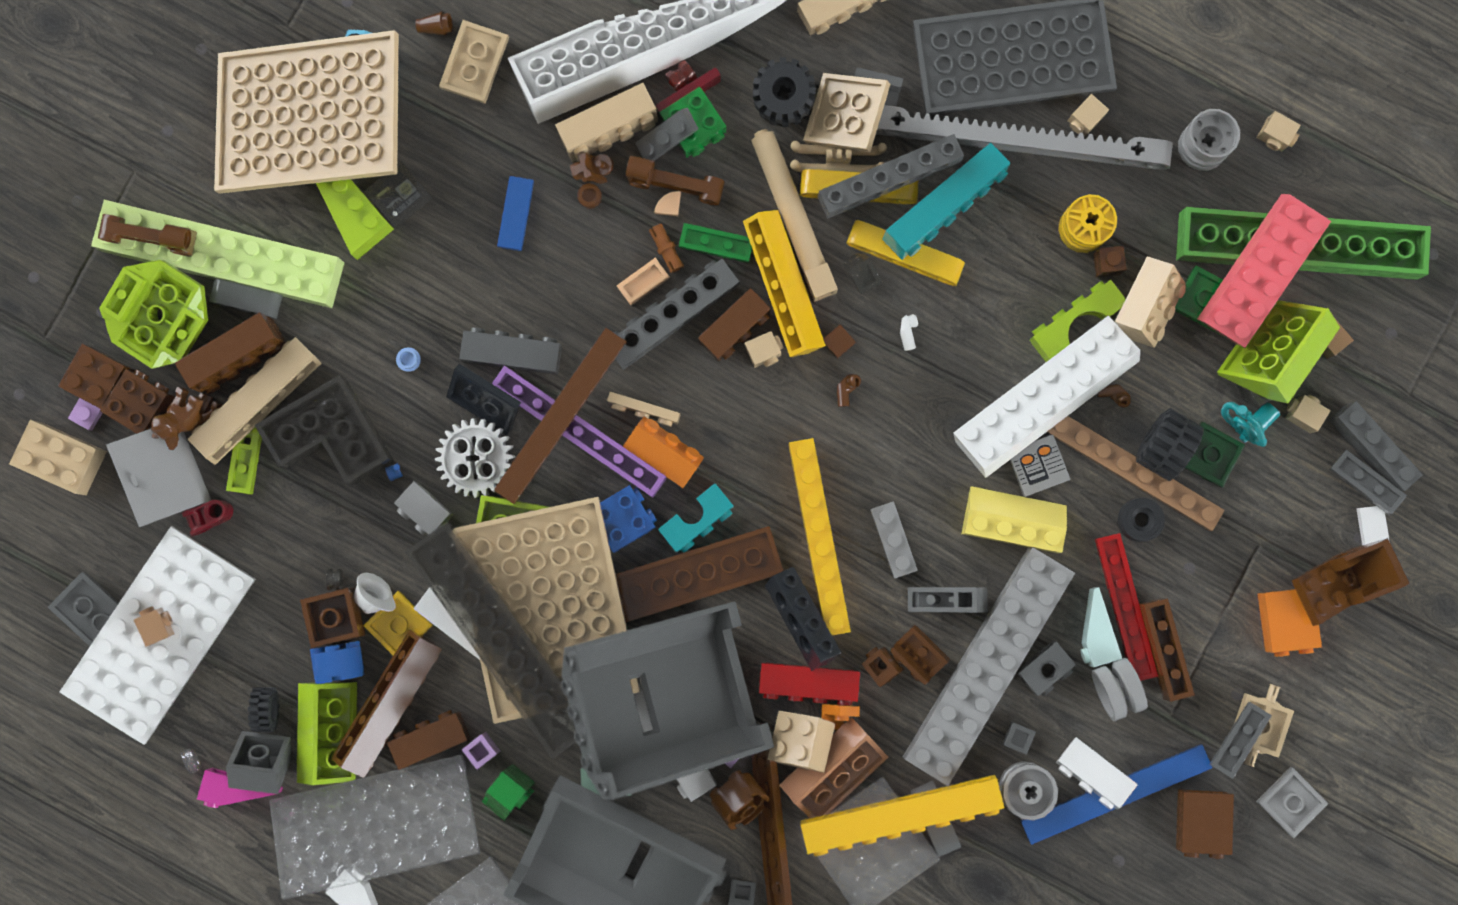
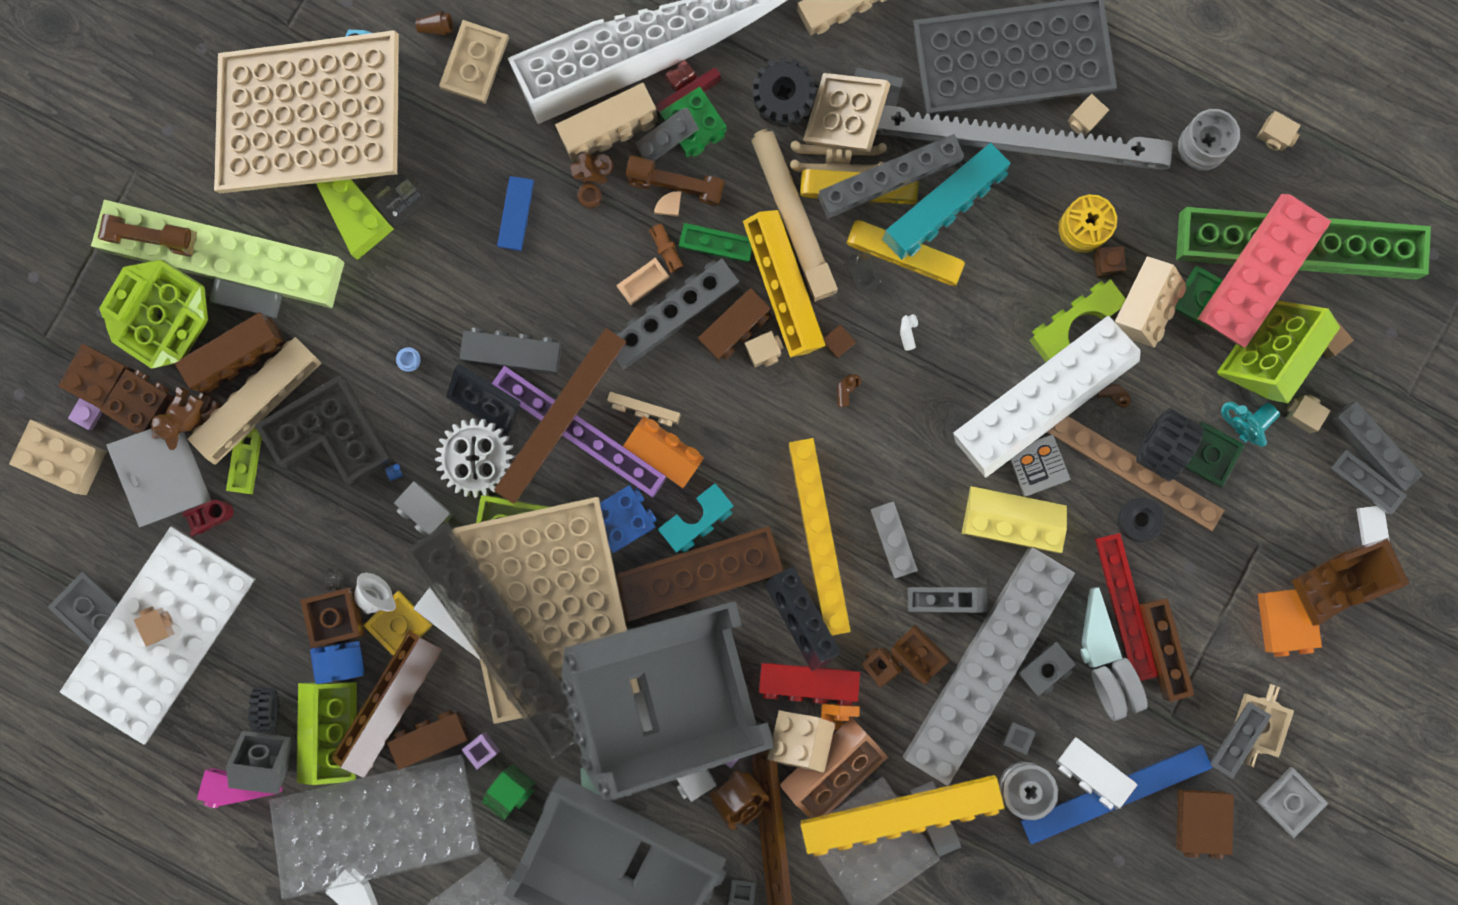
clear tile [181,748,201,774] -> none

